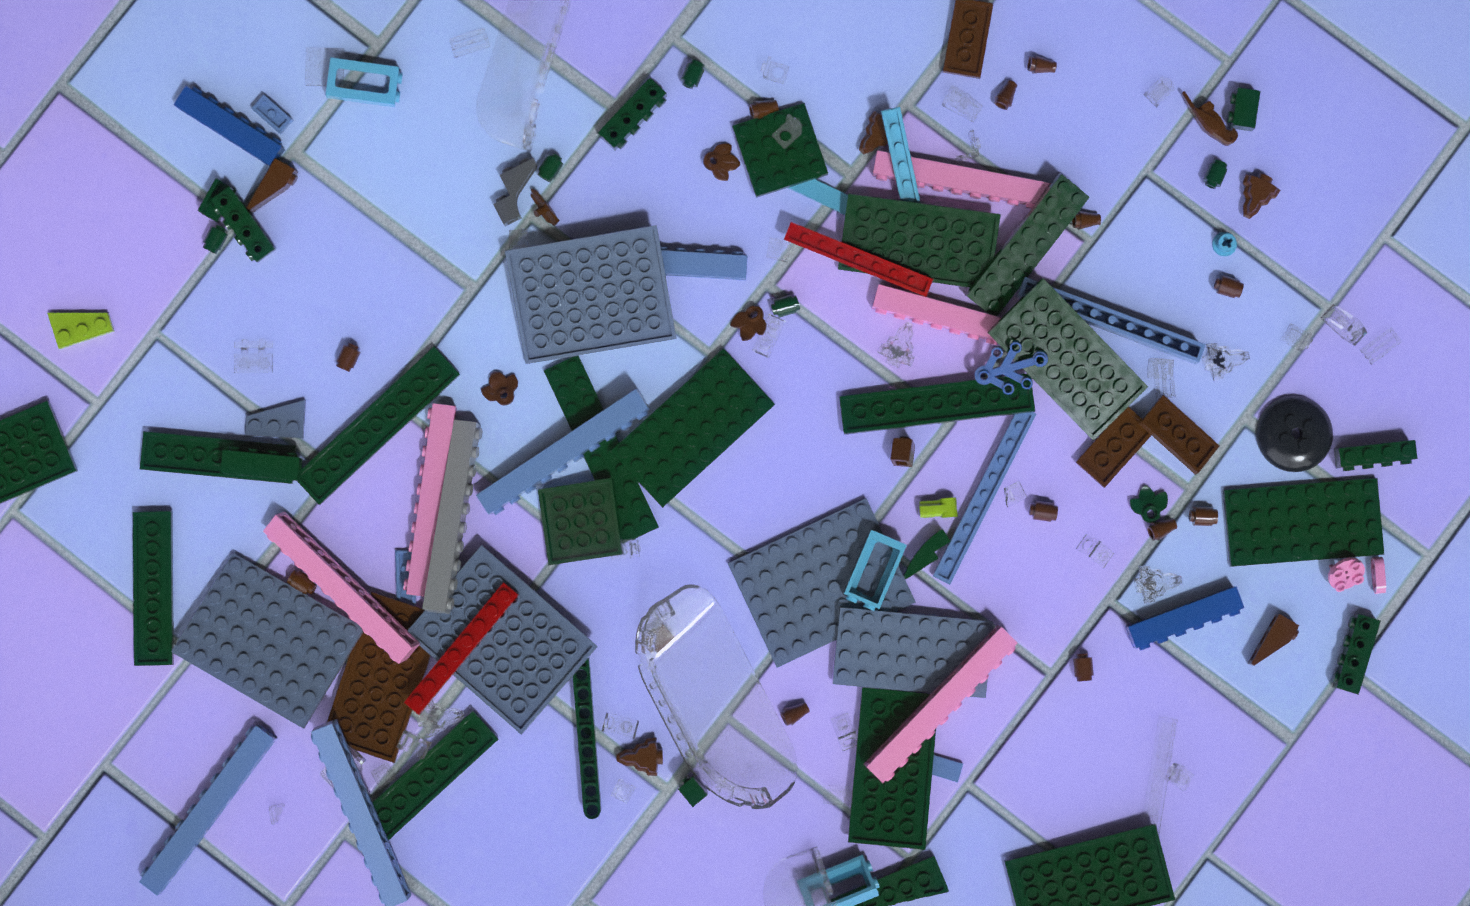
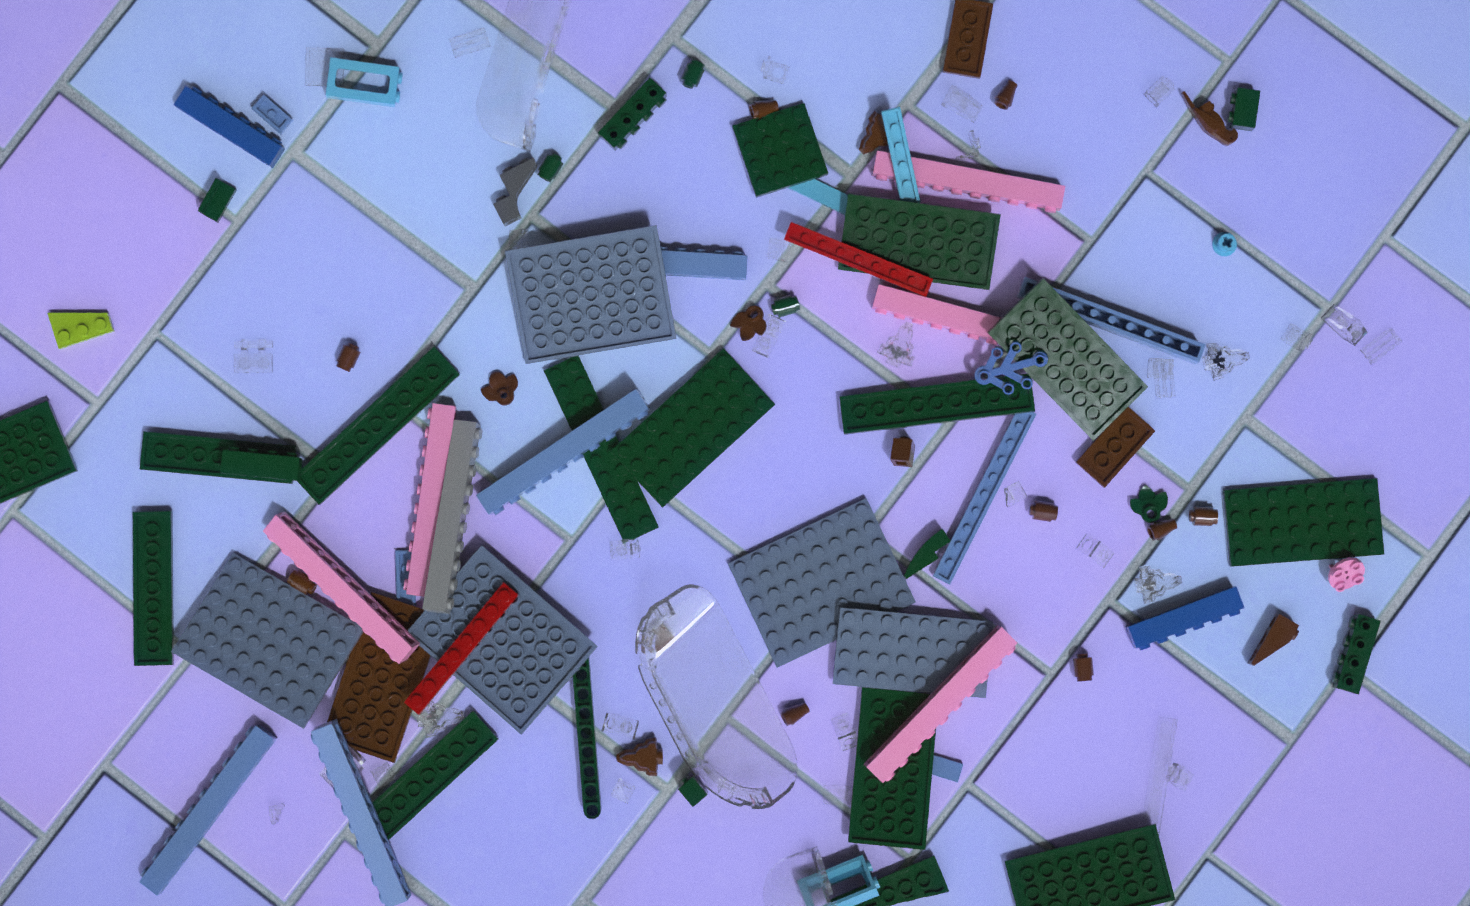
dark green brick [202,225,228,254] -> none
dark green brick [211,186,277,263] -> none
sand blue wing [245,400,306,438] -> none
reddish brown slope [247,159,298,212] -> none
clear panel [396,730,432,759] -> none
reddish brown piece [530,189,559,226] -> none
dark green plate [538,478,624,565] -> none
reddish brown plate [703,143,741,181] -> none
clear bracket [772,114,802,149] -> none
medium azure piece [843,530,907,611] -> none
lime piece [919,497,958,518] -> none
dark green plate [965,173,1090,316] -> none
cone [1027,55,1057,74] -> none
reddish brown cone [1072,211,1101,230] -> none
reddish brown plate [1139,395,1220,475] -> none
dark green brick [1203,159,1228,189] -> none
brick [1214,275,1244,298] -> none
reddish brown rock [1242,173,1281,219] -> none
black brick [1256,396,1333,472] -> none
dark green brick [1334,440,1418,471] -> none
bright pink beam [1371,557,1386,594] -> none

